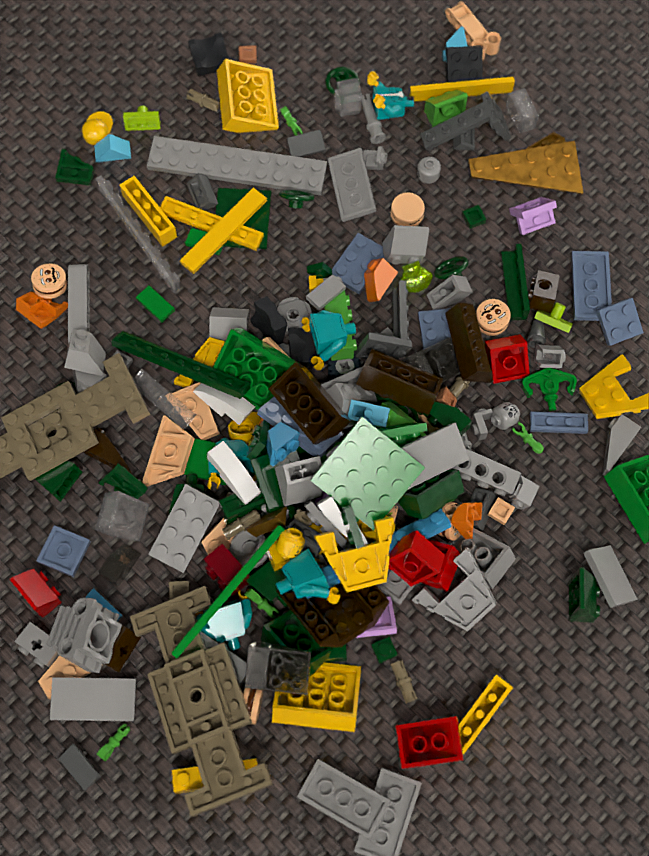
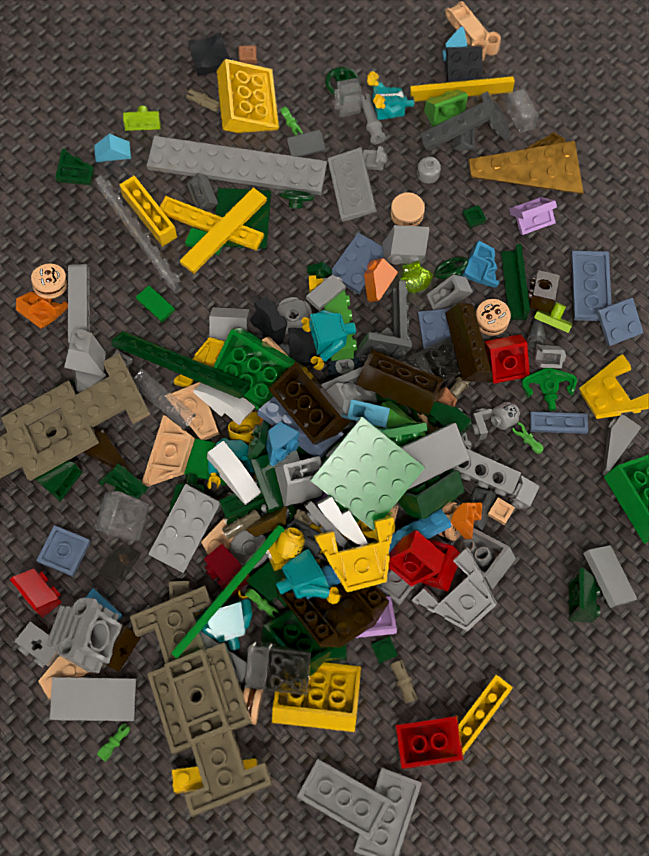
dark grey slope [59,744,101,791] -> none
yellow cap [82,112,113,145] -> none
plate [340,505,365,549] -> none
none -> dark azure slope [462,240,499,287]

